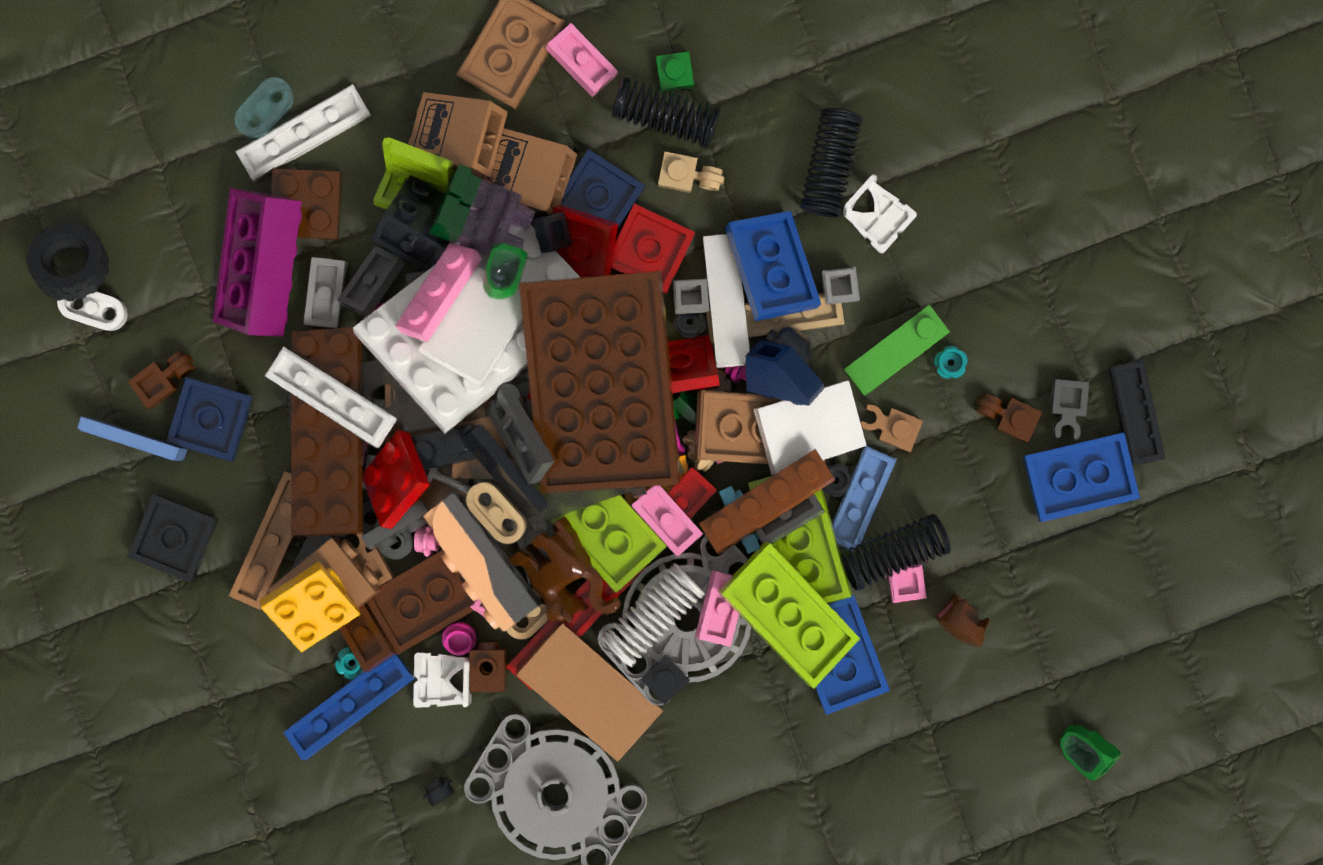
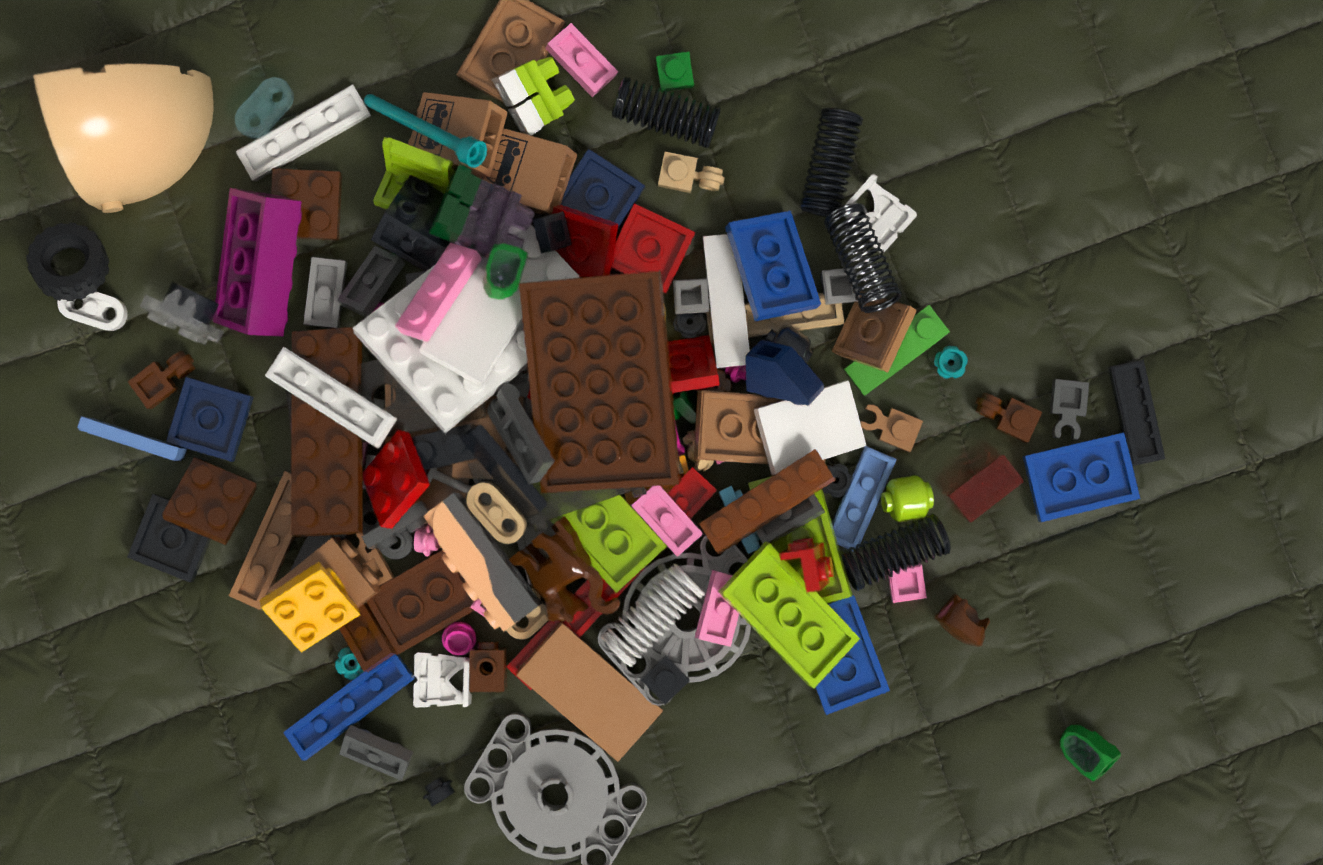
none -> tan brick [34,64,213,213]
none -> clear piece [139,281,224,345]
none -> reddish brown plate [162,457,257,545]
none -> dark grey plate [339,725,413,781]
none -> teal piece [364,94,487,168]
none -> hips [492,57,575,136]
none -> red bracket [779,537,834,593]
none -> black piece [824,203,902,313]
none -> medium nougat tile [832,291,917,373]
none -> lime head [881,475,934,522]
none -> clear red plate [948,454,1024,523]

